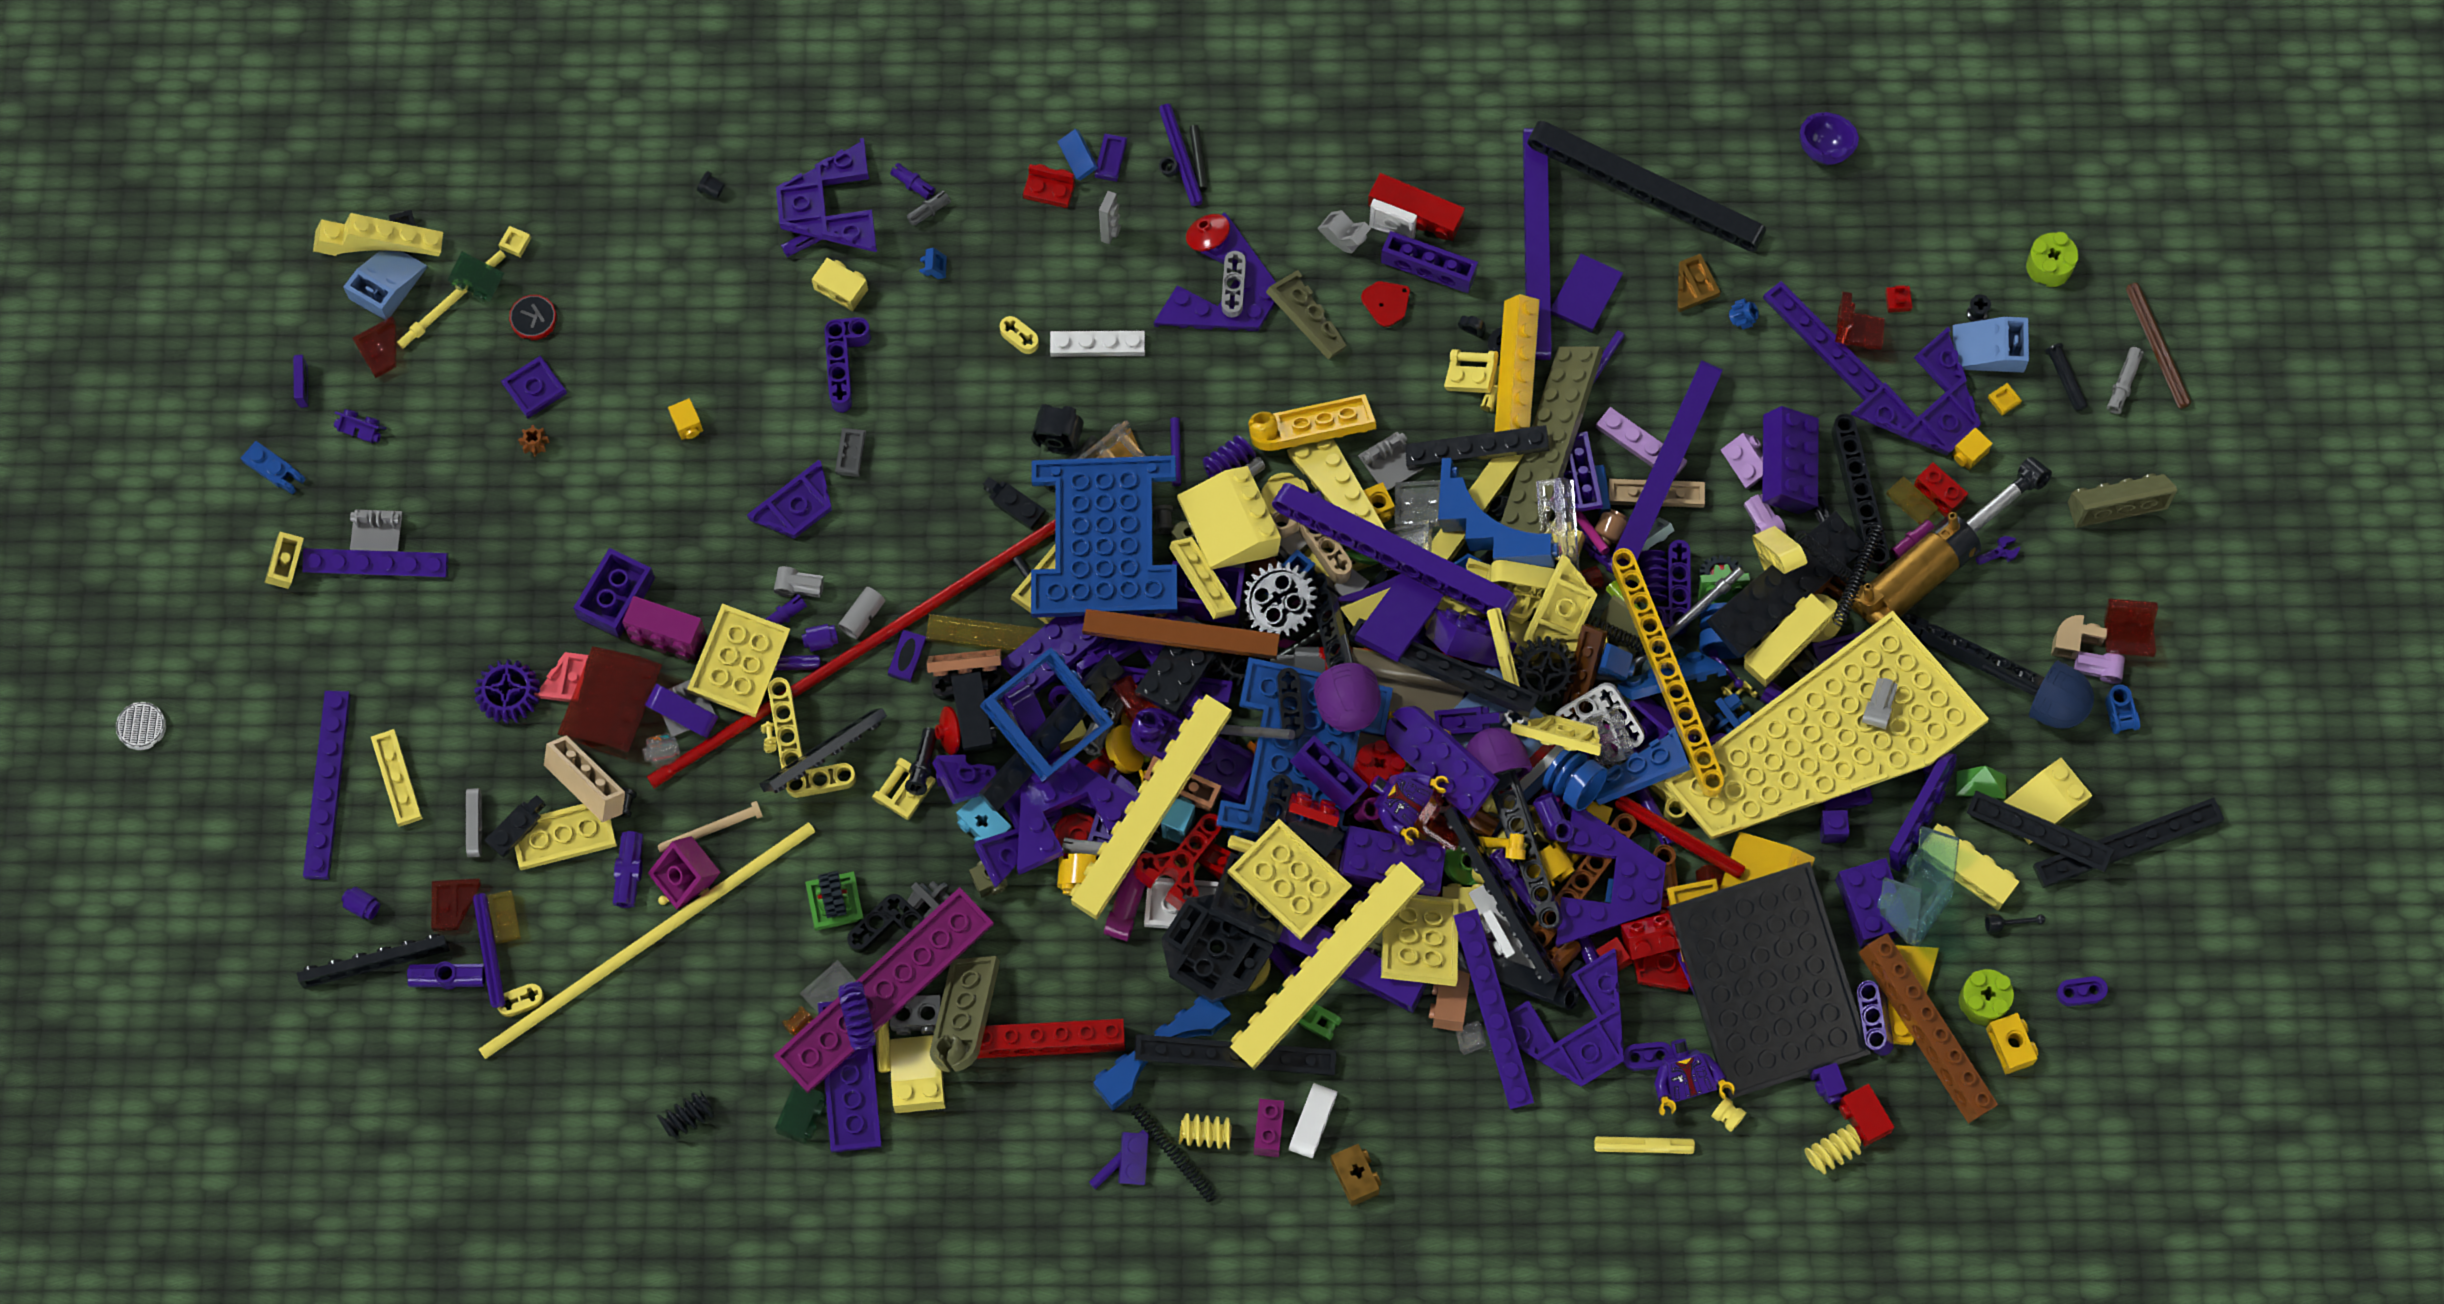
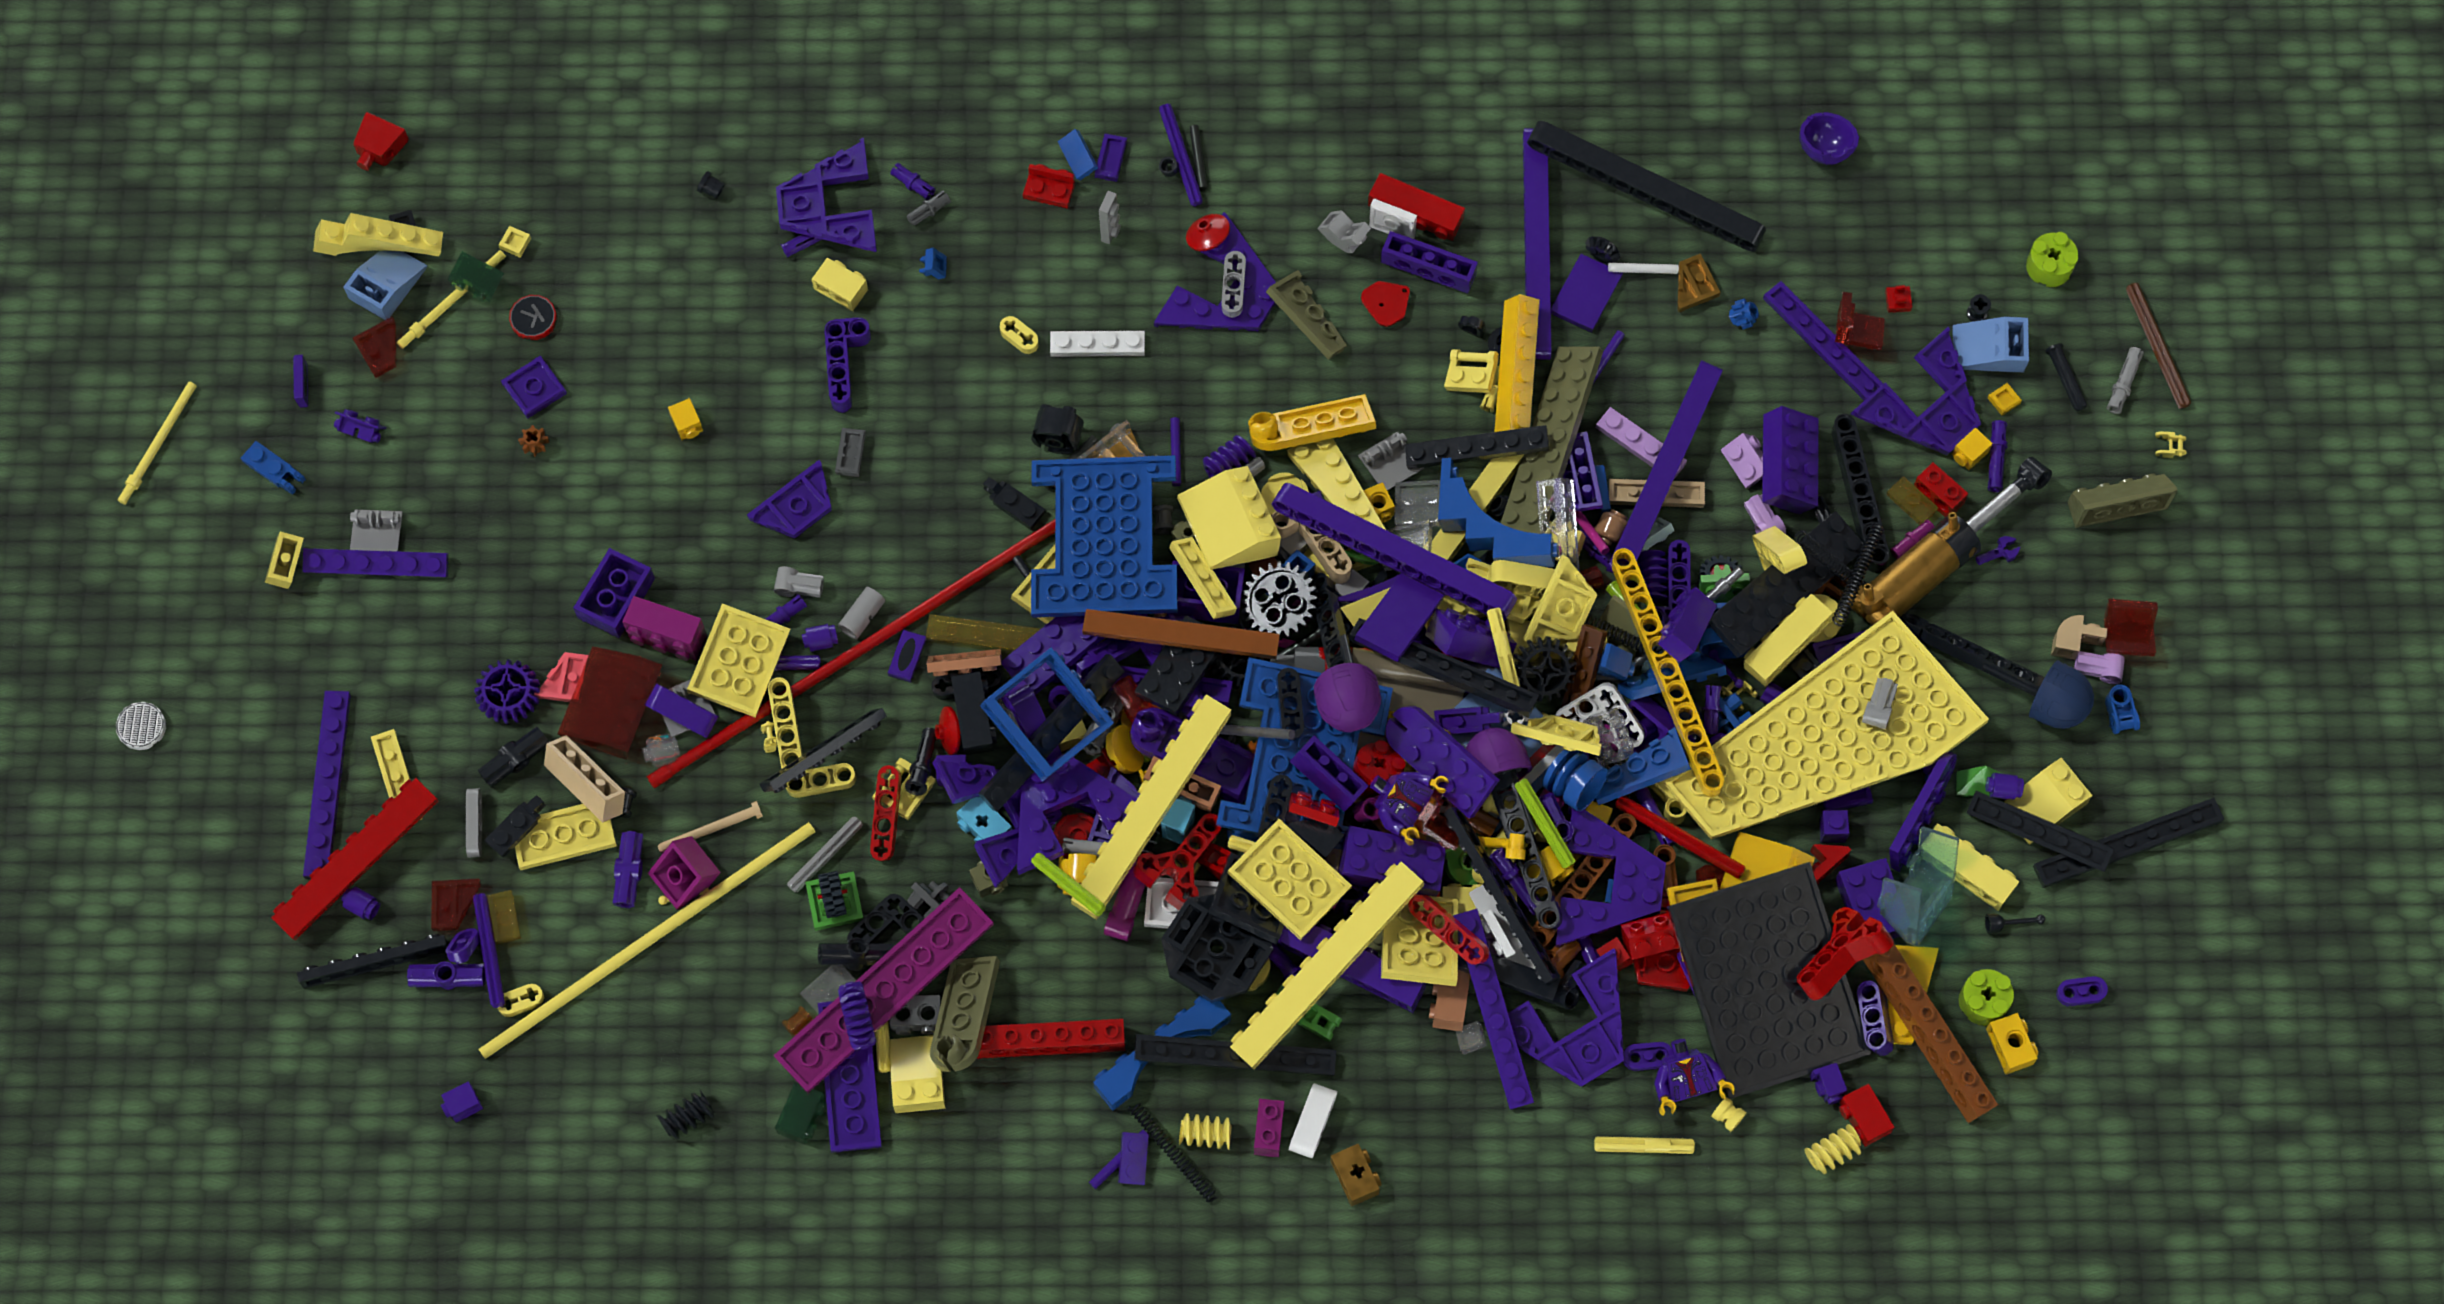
none -> light yellow bar [117,381,197,505]
none -> red brick [271,778,439,941]
none -> red torso [354,112,409,171]
none -> dark purple brick [441,1081,483,1123]
none -> dark purple plate [446,928,480,964]
none -> black piece [478,726,549,788]
none -> light grey axle [787,817,863,892]
none -> black piece [817,937,894,971]
none -> red beam [870,765,902,861]
none -> lime axle [1031,853,1106,916]
none -> red beam [1409,895,1489,965]
none -> lime axle [1514,778,1575,868]
none -> black gear [1585,236,1621,263]
none -> white bar [1608,263,1679,274]
none -> dark purple brick [1658,587,1717,663]
none -> dark purple axle [1702,685,1722,735]
none -> red beam [1797,907,1894,1000]
none -> red slope [1810,844,1851,885]
none -> dark purple brick [1985,773,2024,800]
none -> dark purple pin [1987,420,2008,492]
none -> light yellow piece [2155,431,2187,458]

